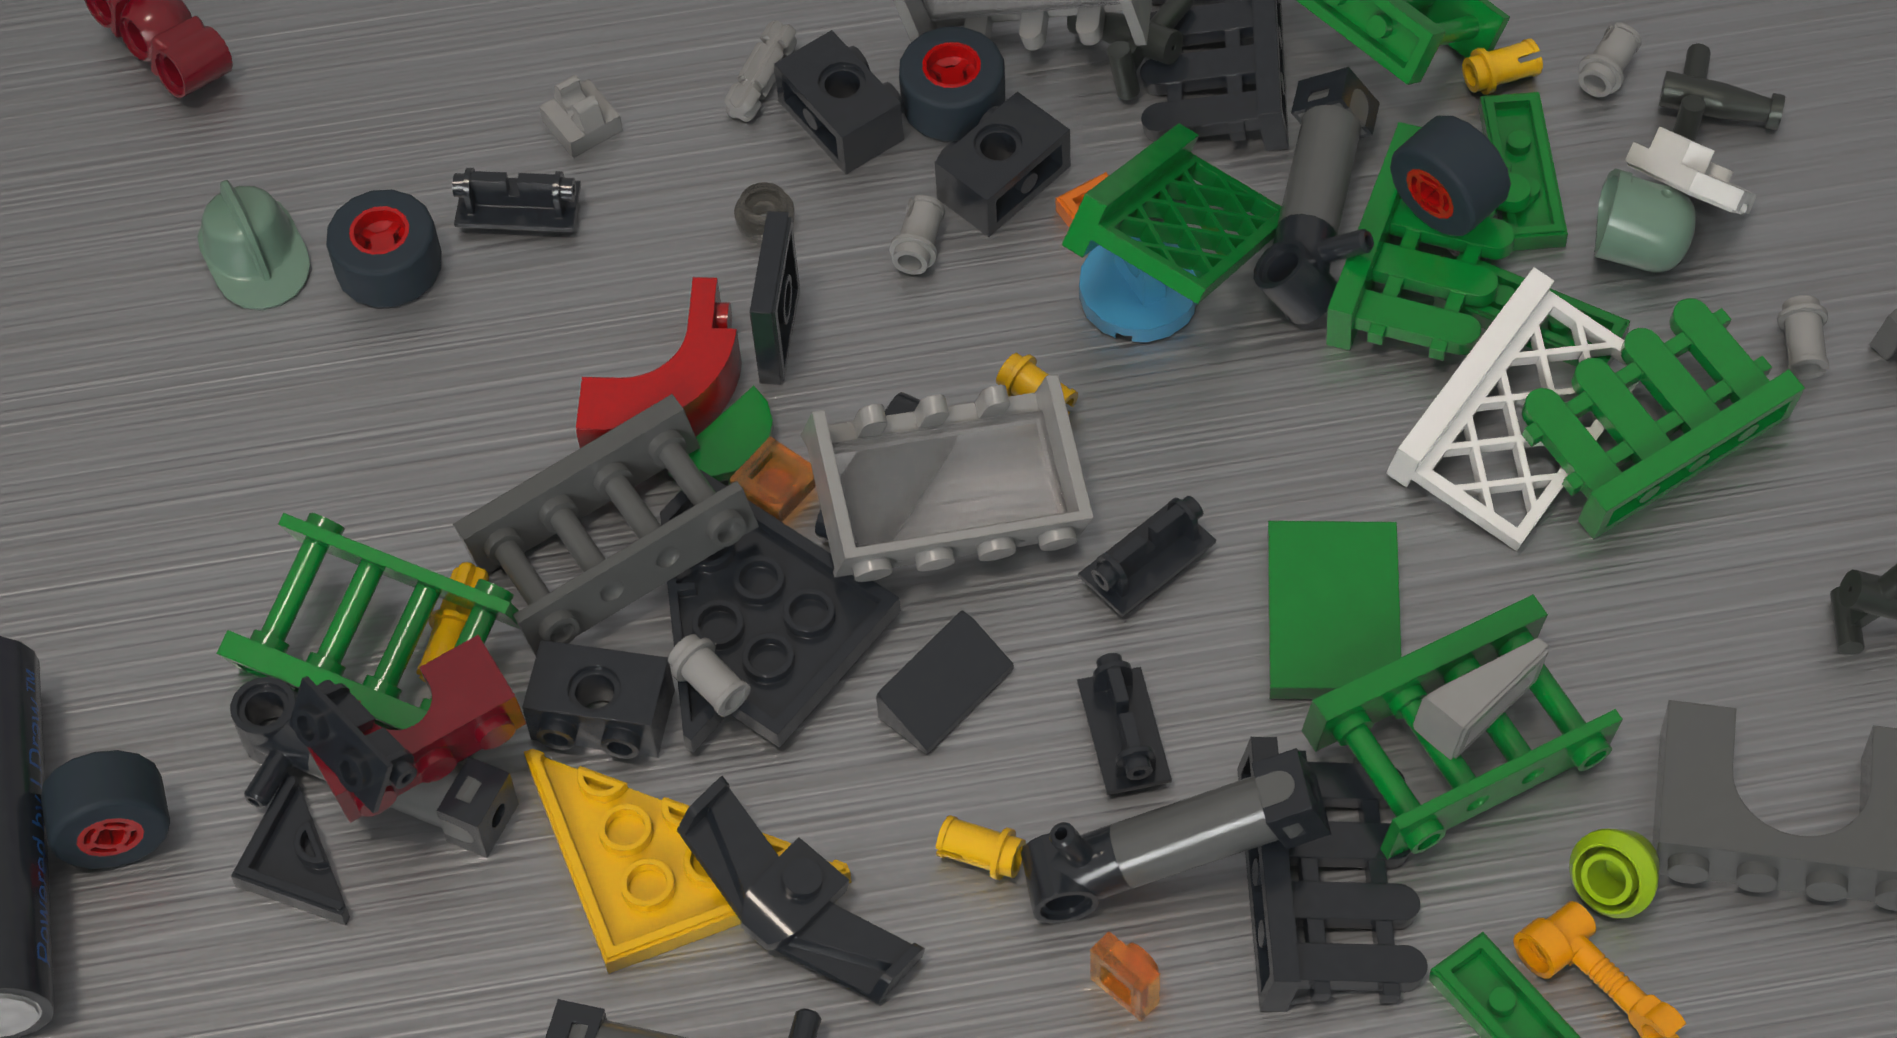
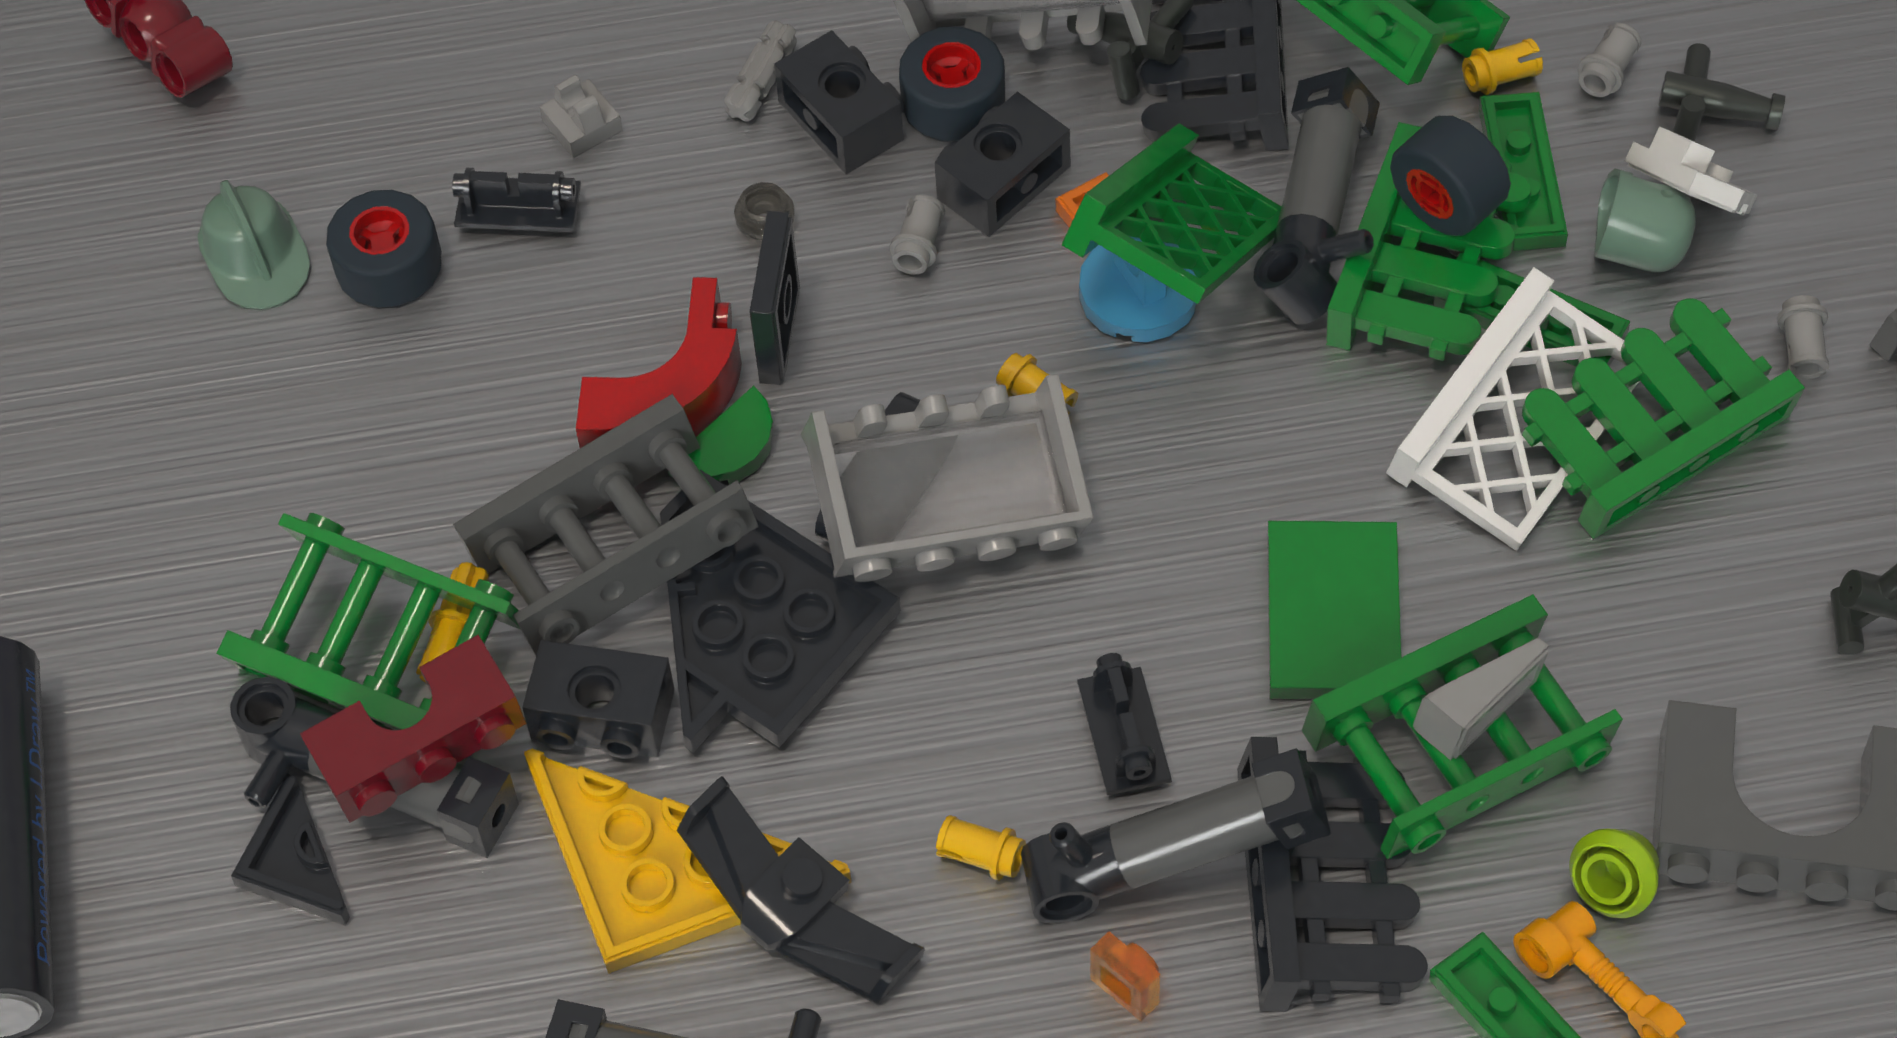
black wheel [41,750,170,869] -> none
black hinge [288,676,418,814] -> none
light grey pin [668,634,751,717] -> none
clear orange plate [730,436,816,522] -> none
black slope [876,610,1014,755] -> none
black hinge [1078,495,1216,617] -> none

